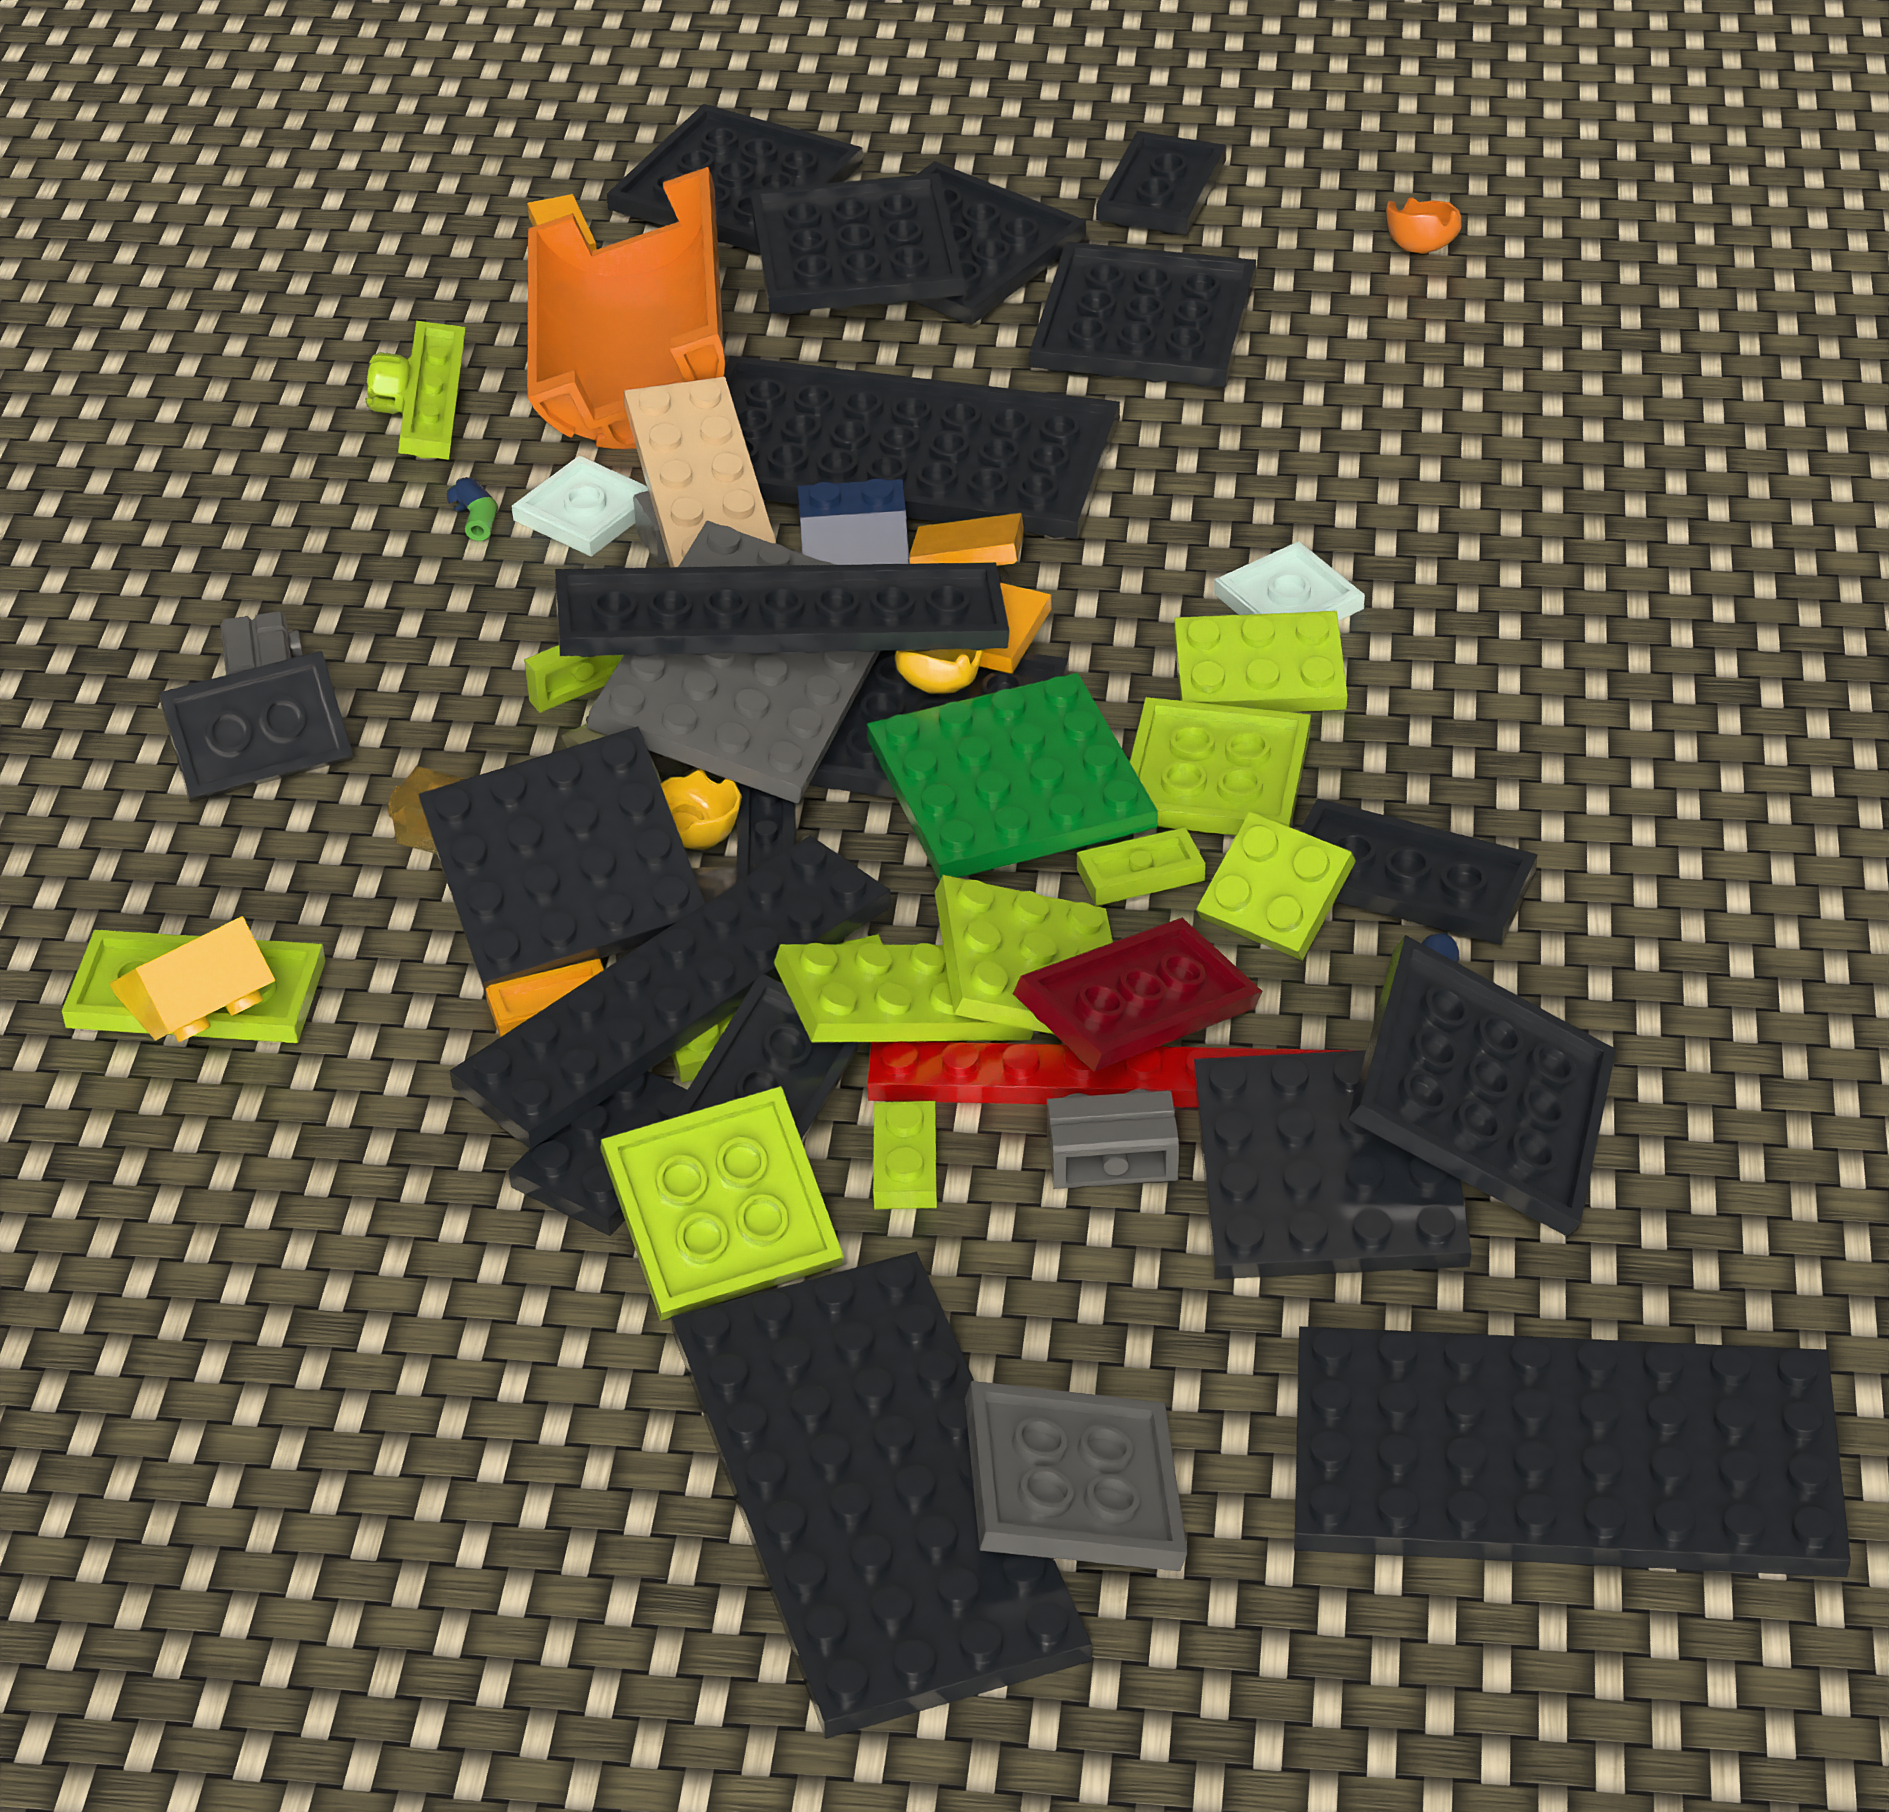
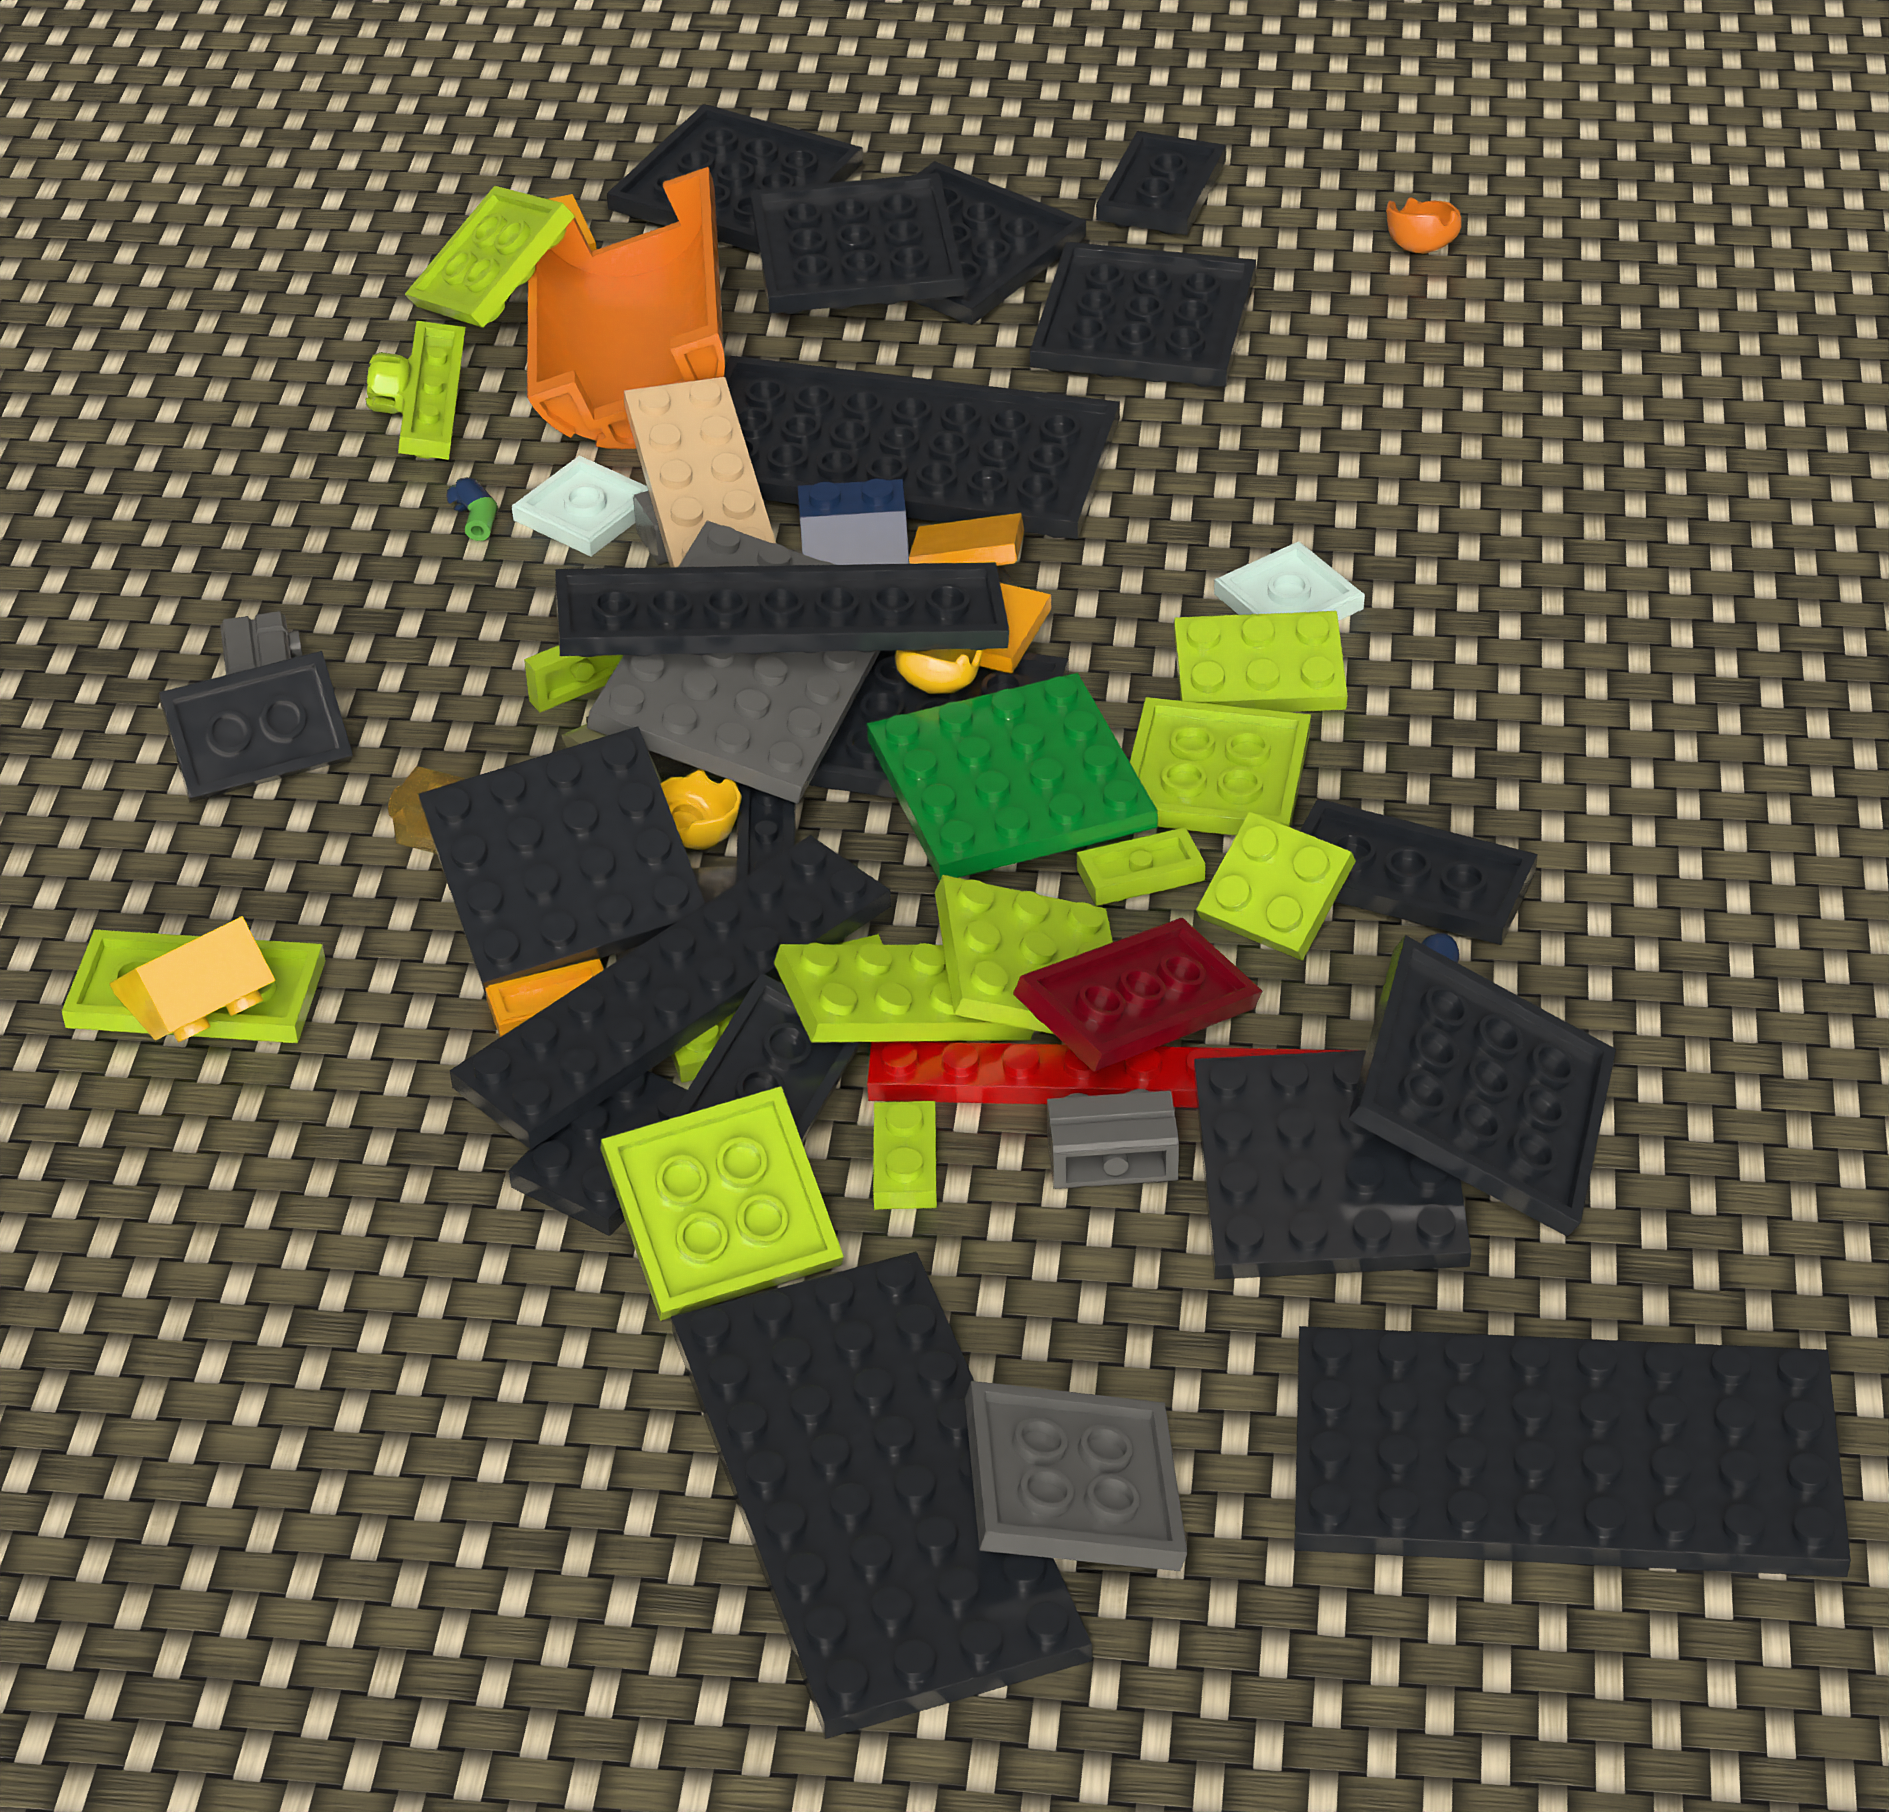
none -> lime plate [405,186,575,328]

